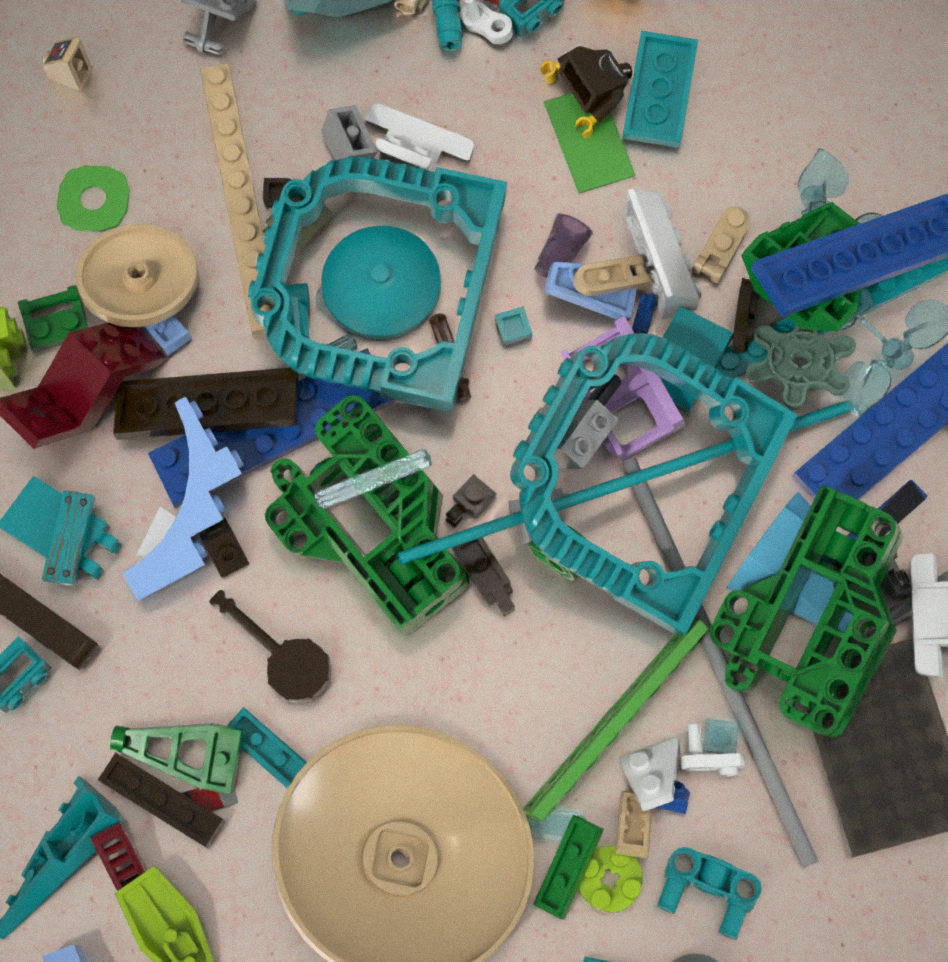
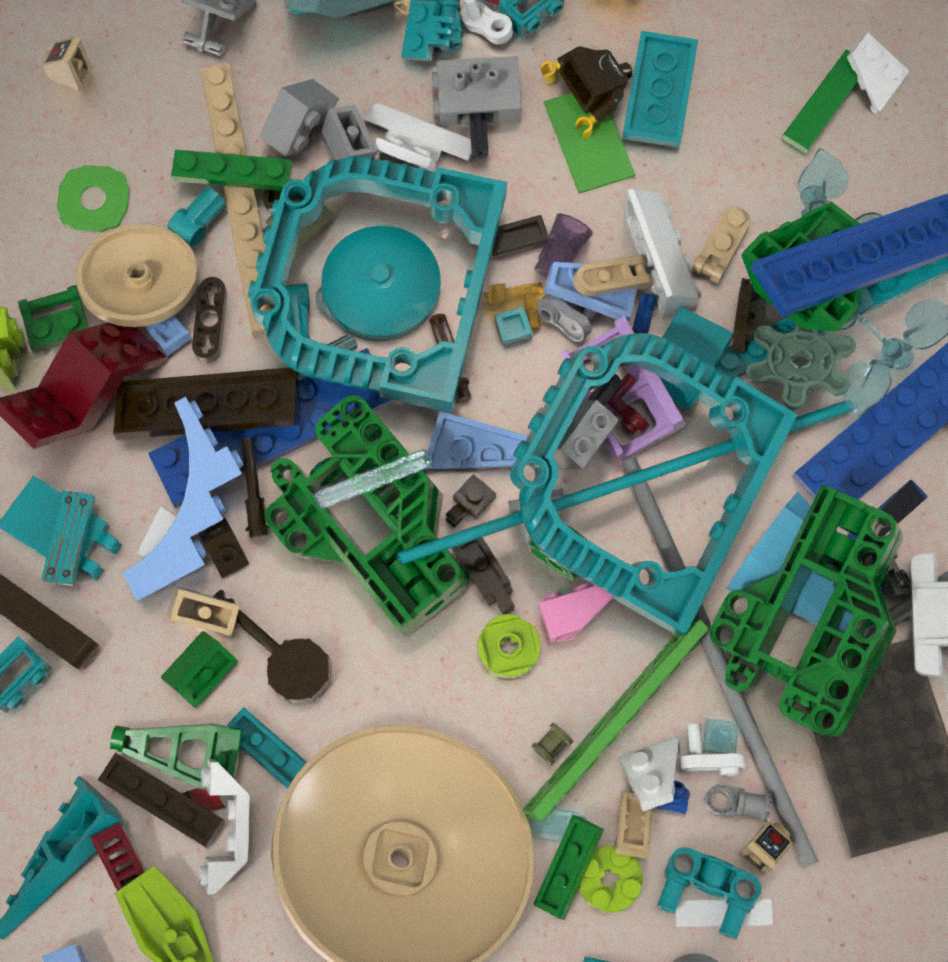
none -> green panel [161,631,238,708]
none -> teal piece [167,187,227,247]
none -> tan slope [167,586,240,636]
none -> green plate [171,149,293,191]
none -> dark brown beam [192,277,227,363]
none -> white slope [199,759,250,895]
none -> dark brown pin [241,437,270,537]
none -> light grey brick [259,79,339,157]
none -> teal hinge [401,0,454,61]
none -> light blue wing [422,411,528,471]
none -> light grey piece [432,56,522,159]
none -> lime plate [478,614,541,679]
none -> clear yellow piece [483,282,544,328]
none -> dark brown tile [492,215,550,260]
none -> olive bush [531,722,574,766]
none -> light grey piece [537,294,598,342]
none -> bright pink slope [538,583,615,644]
none -> dark red plate [607,373,650,435]
none -> white sticker [675,899,773,927]
none -> light grey connector [704,784,772,822]
none -> tan slope [739,821,793,875]
none -> green tile [782,49,858,154]
none -> white wing [847,33,910,114]

